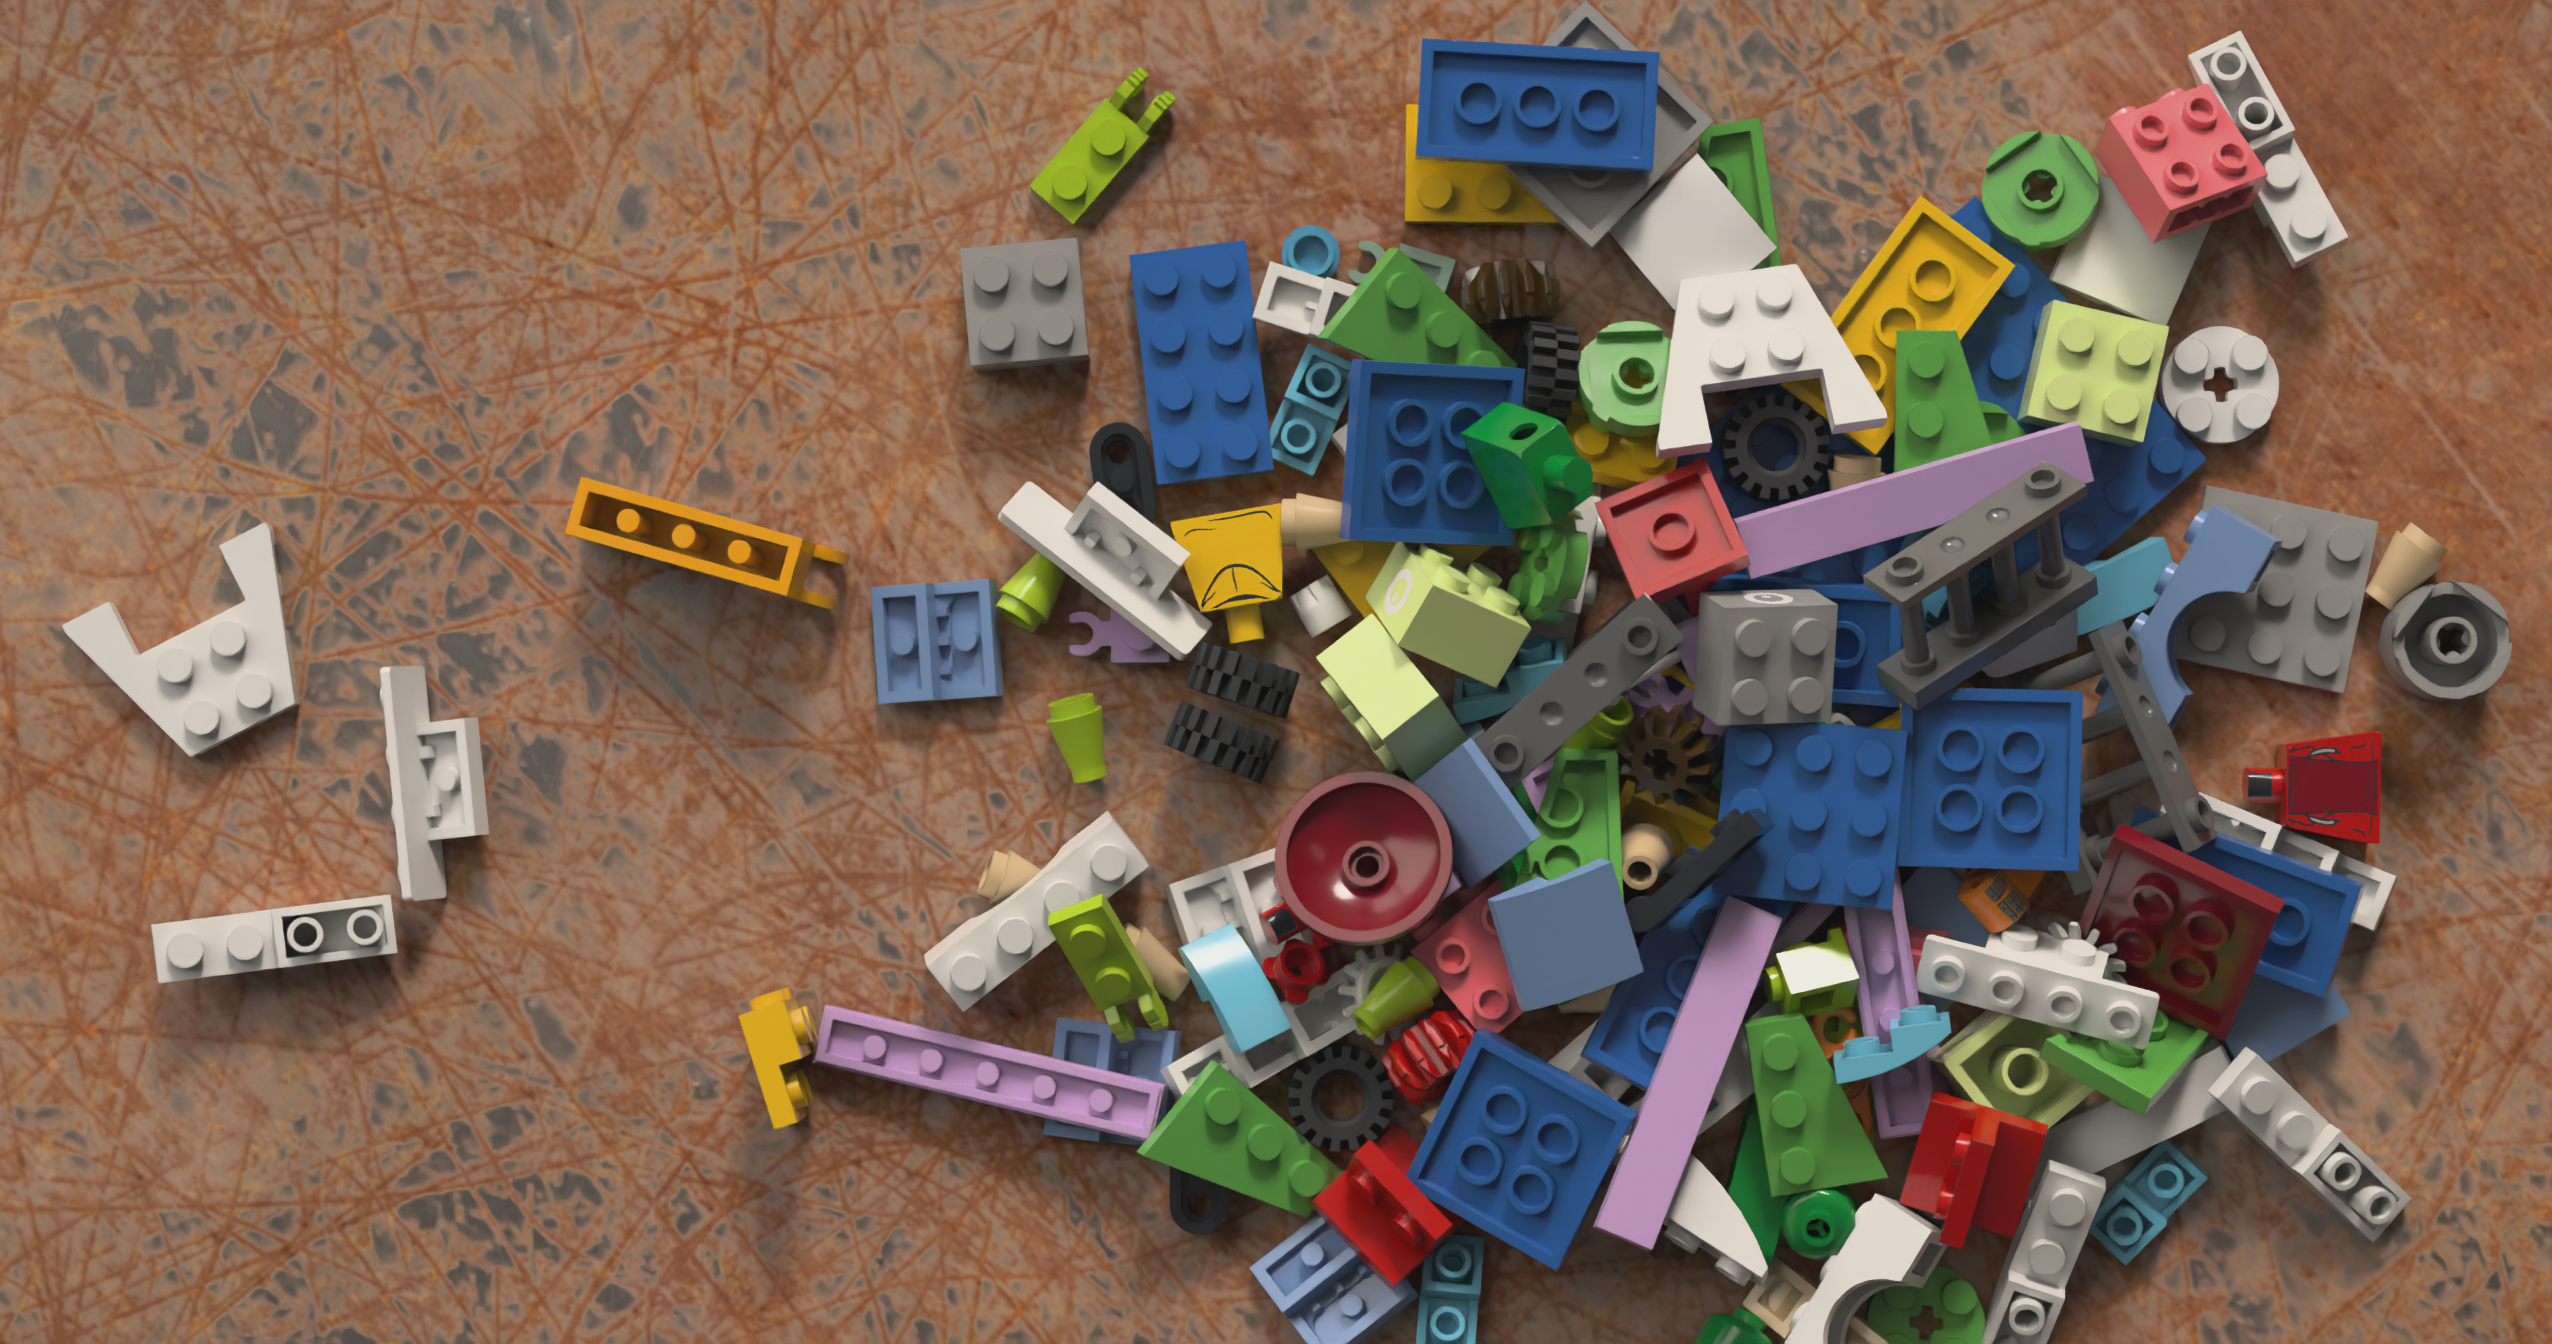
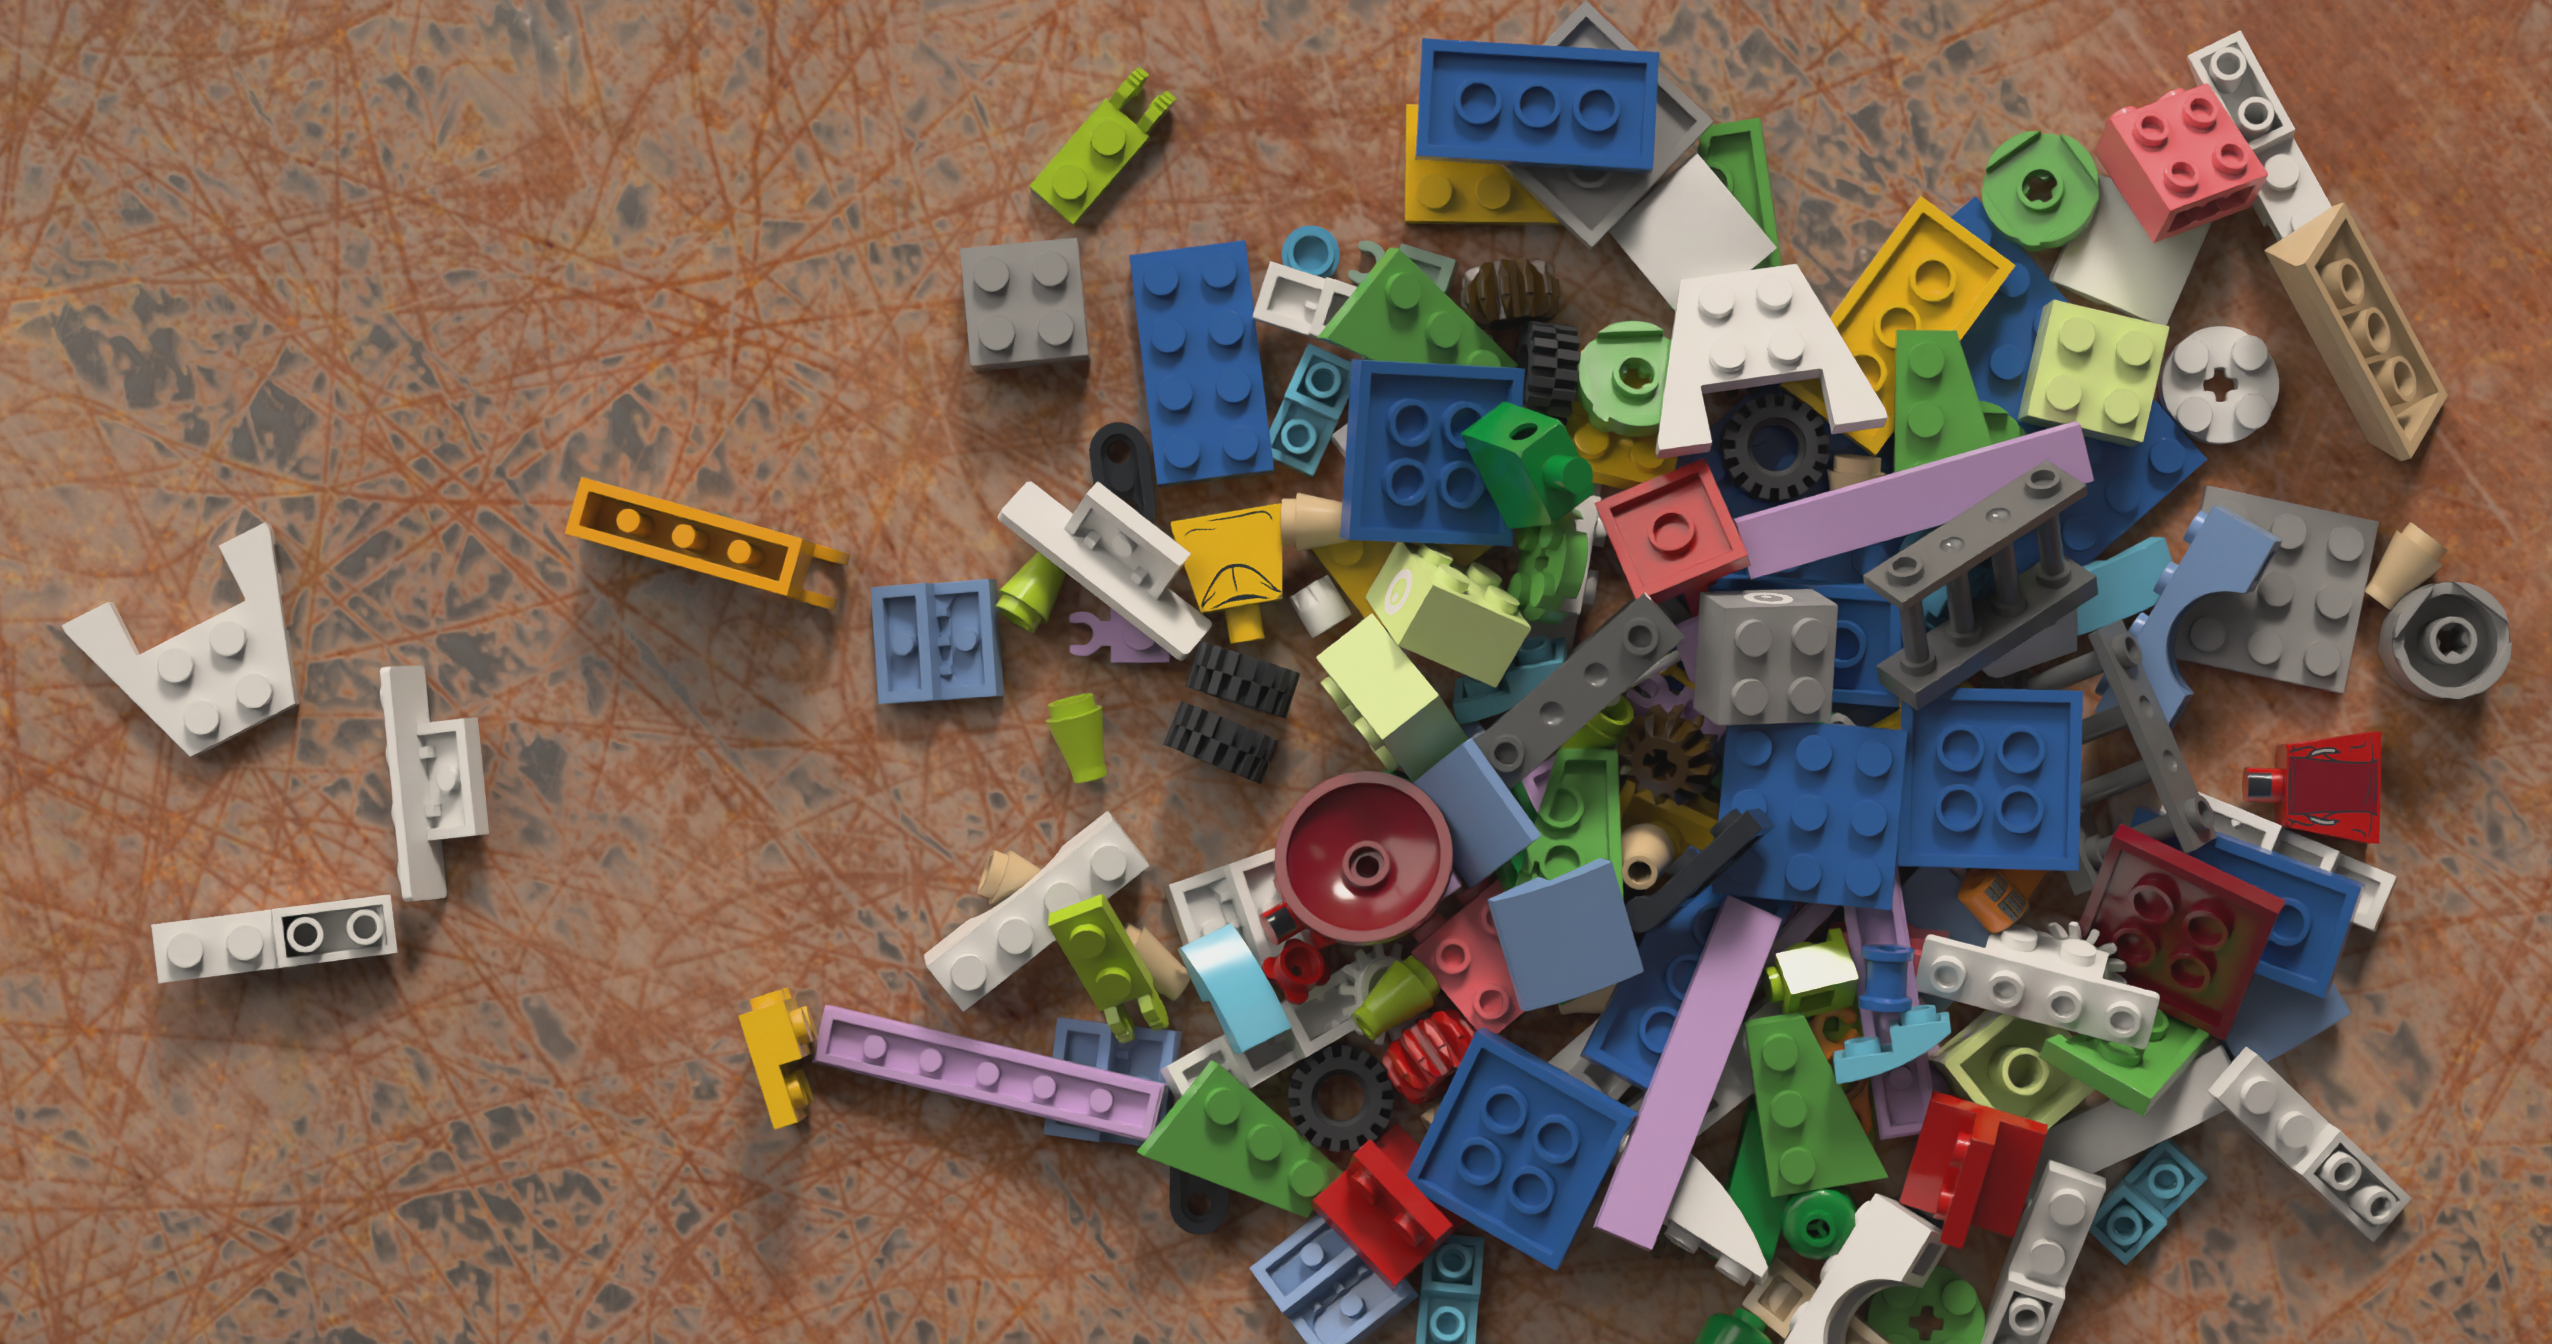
none -> blue bush [1858,944,1914,1012]
none -> tan slope [2264,203,2448,461]

